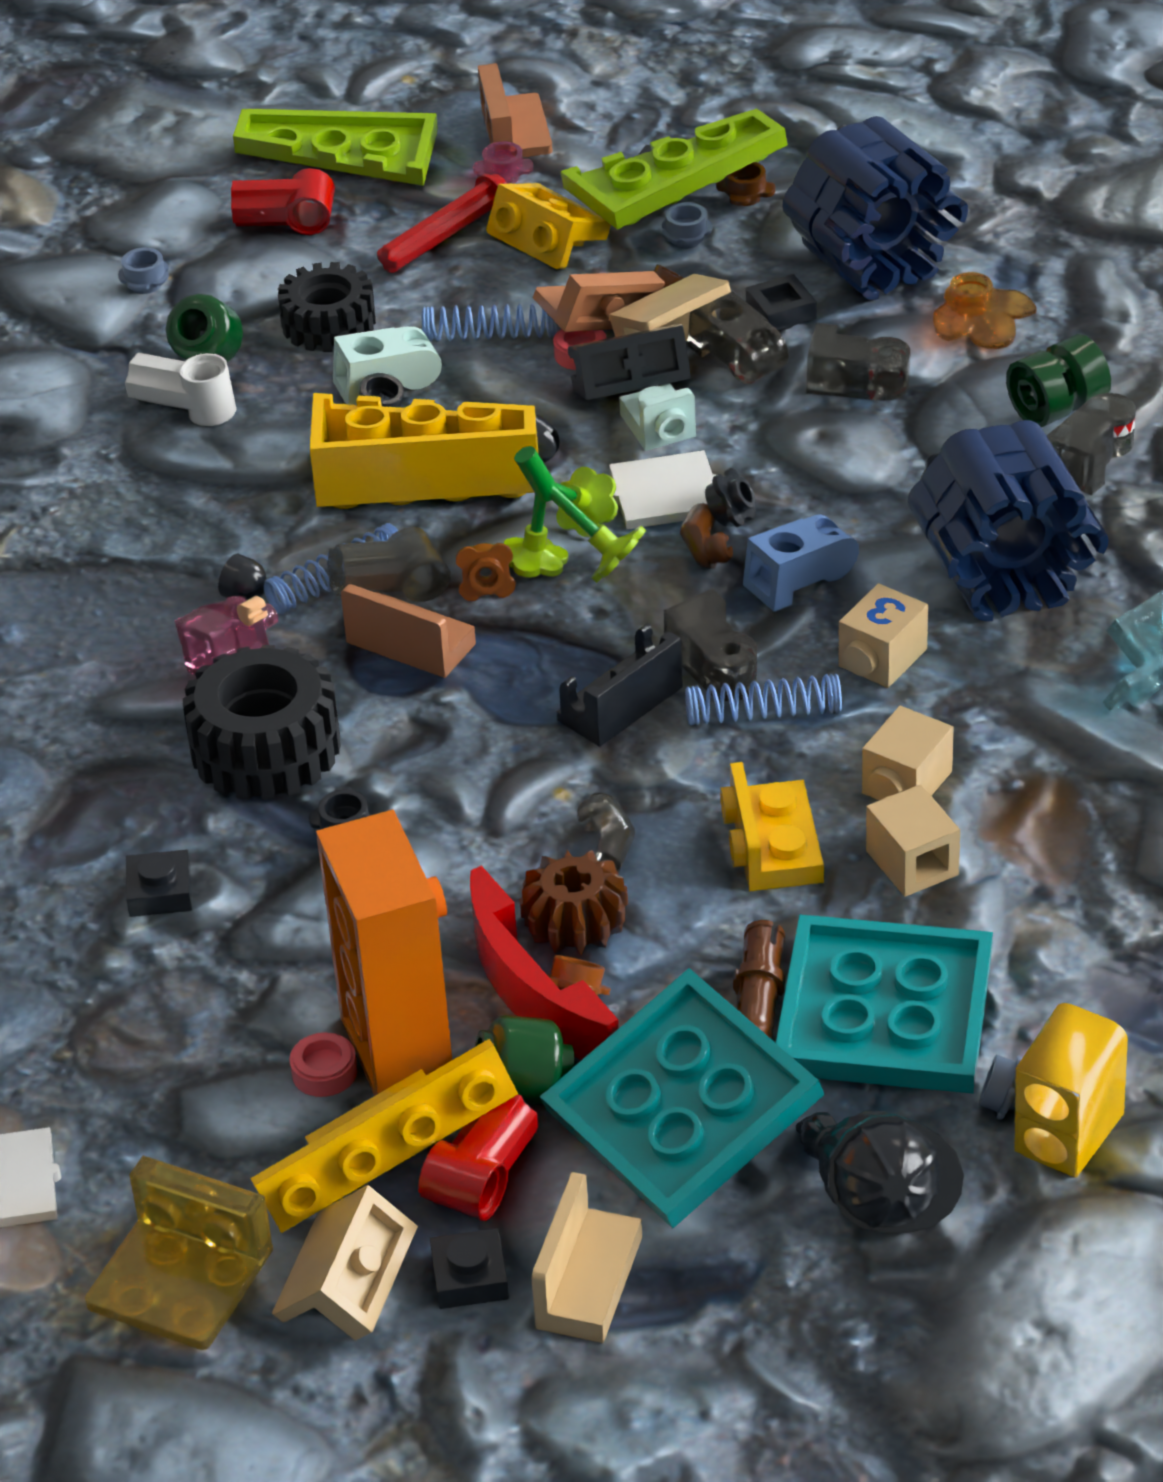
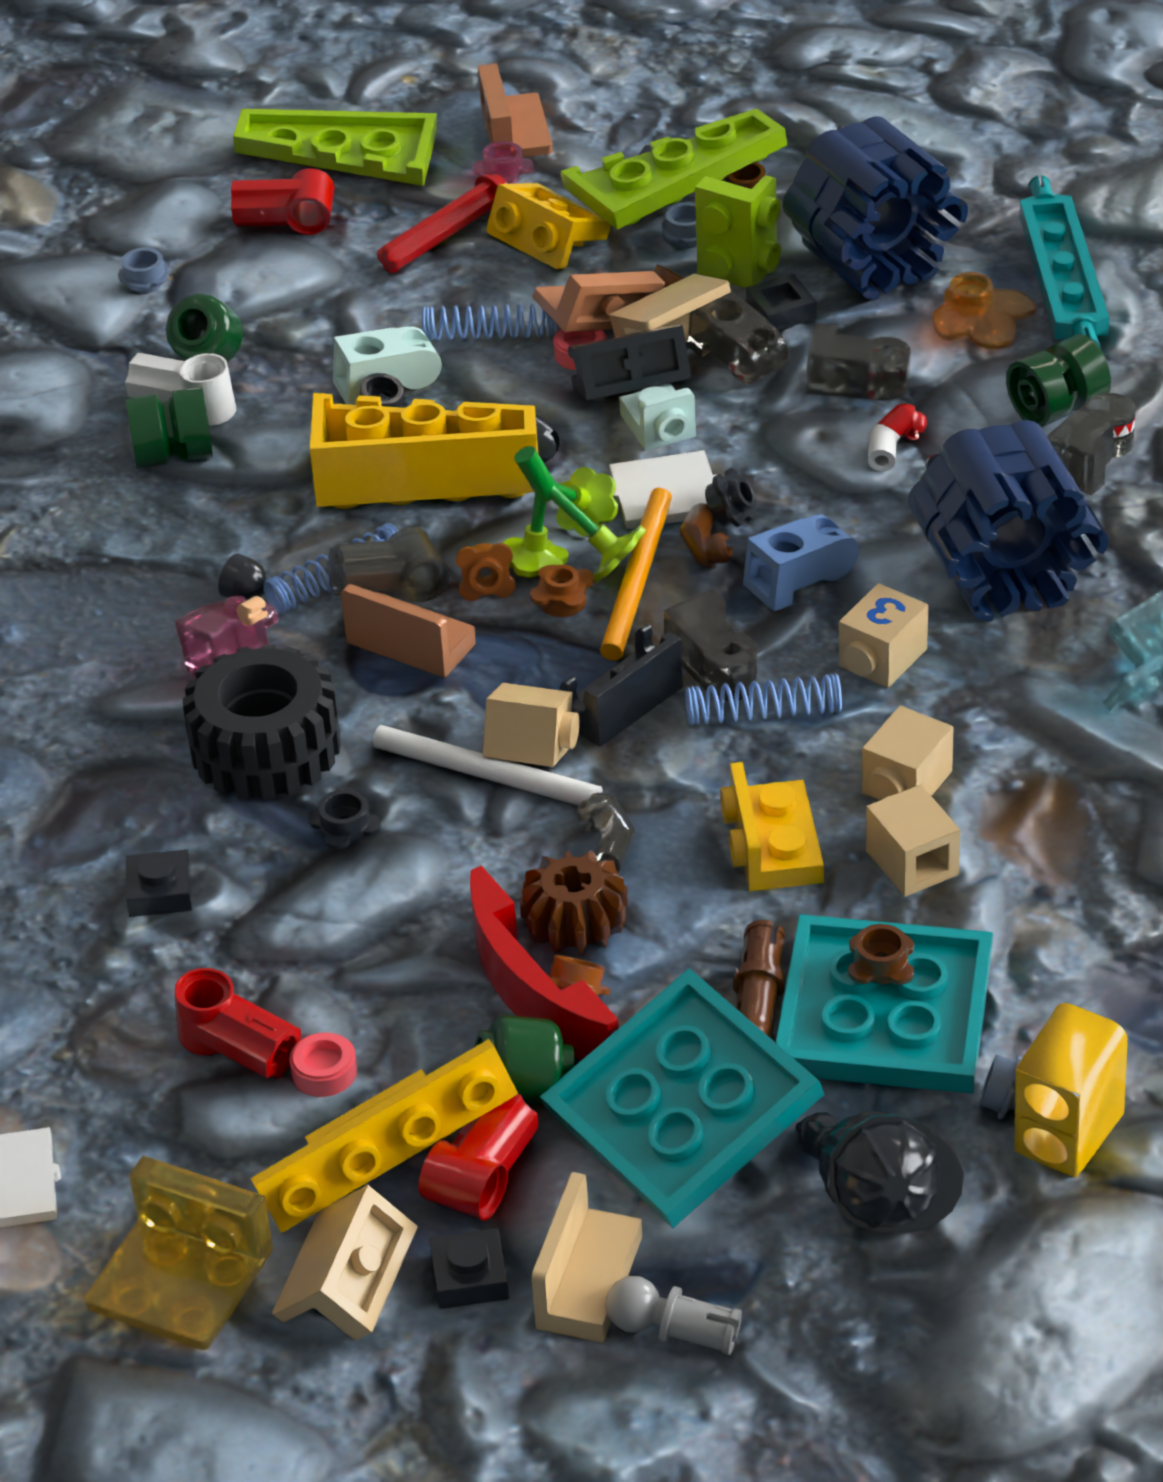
black tyre [278,262,376,352] -> none
orange brick [316,809,452,1096] -> none
none -> dark green wheel [125,387,213,469]
none -> red piece [174,968,301,1079]
none -> white bar [373,725,602,810]
none -> tan brick [483,683,579,767]
none -> dark orange plate [530,565,594,617]
none -> light orange bar [600,488,672,661]
none -> light grey pin [605,1276,742,1355]
none -> lime bracket [695,175,781,288]
none -> reddish brown plate [848,924,914,985]
none -> arm [868,403,927,472]
none -> teal plate [1019,175,1109,348]

